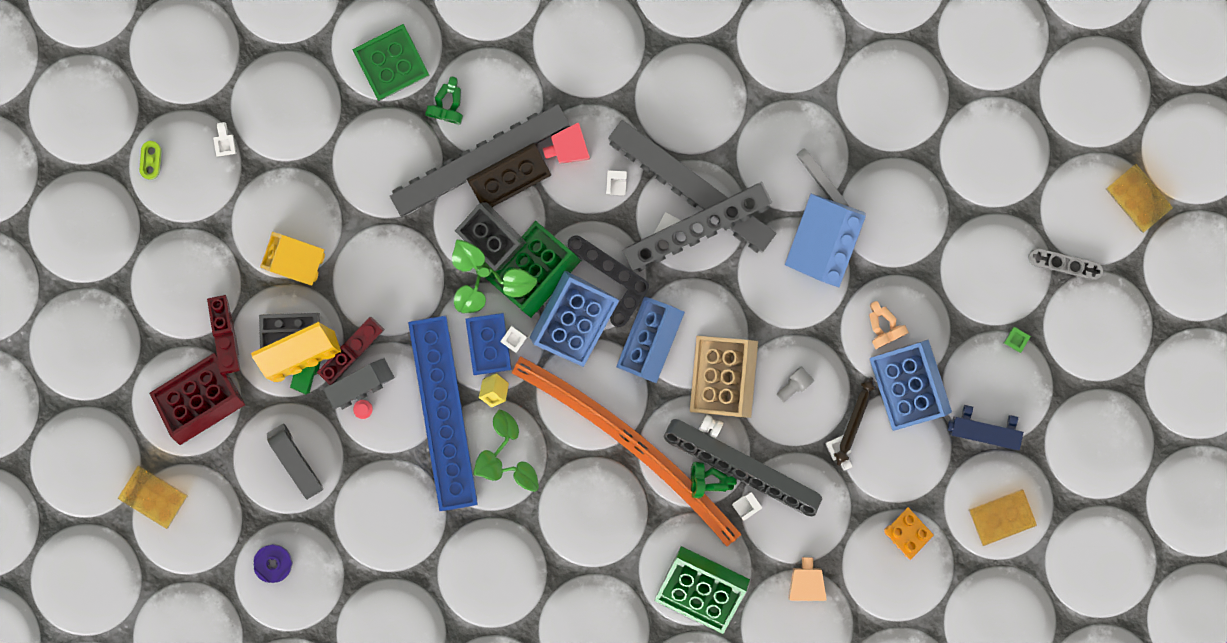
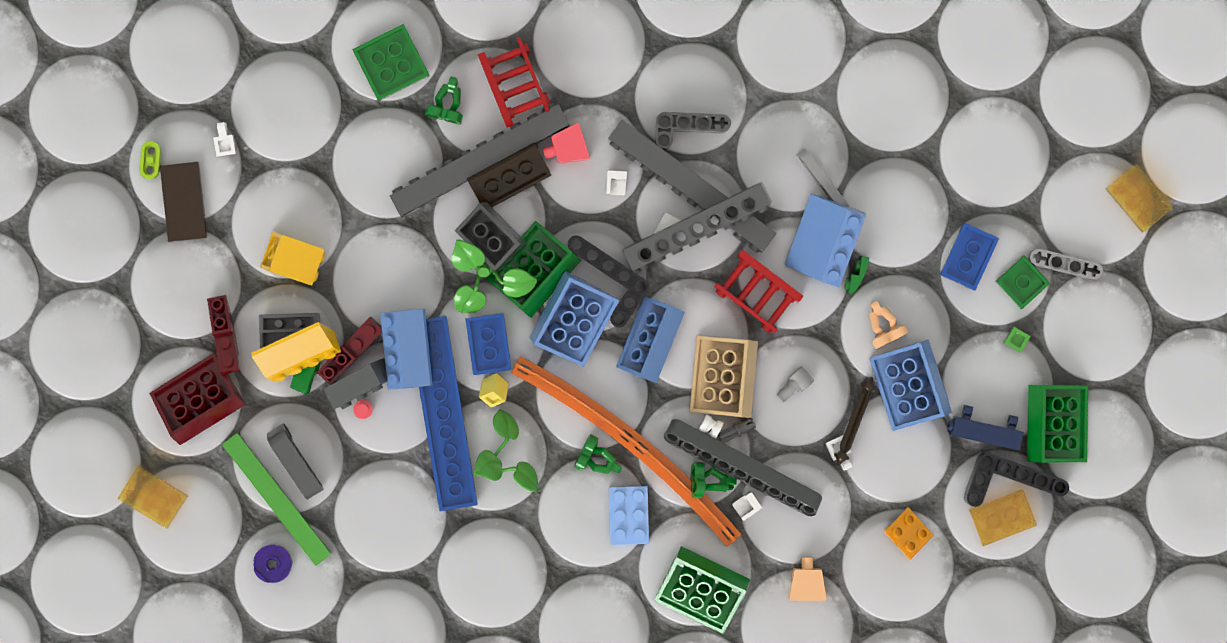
white panel [500,326,528,353] -> none
none -> dark brown tile [160,162,207,242]
none -> bright green tile [222,433,332,566]
none -> medium blue slope [380,309,433,390]
none -> red fence [477,38,551,128]
none -> green piece [574,434,622,474]
none -> light blue plate [609,486,649,545]
none -> dark grey beam [655,112,731,150]
none -> red fence [714,249,804,334]
none -> dark grey axle [718,418,756,443]
none -> green slope [845,256,869,294]
none -> blue plate [940,222,999,291]
none -> black beam [964,452,1069,507]
none -> green tile [995,255,1050,309]
none -> green slope [1027,385,1088,463]

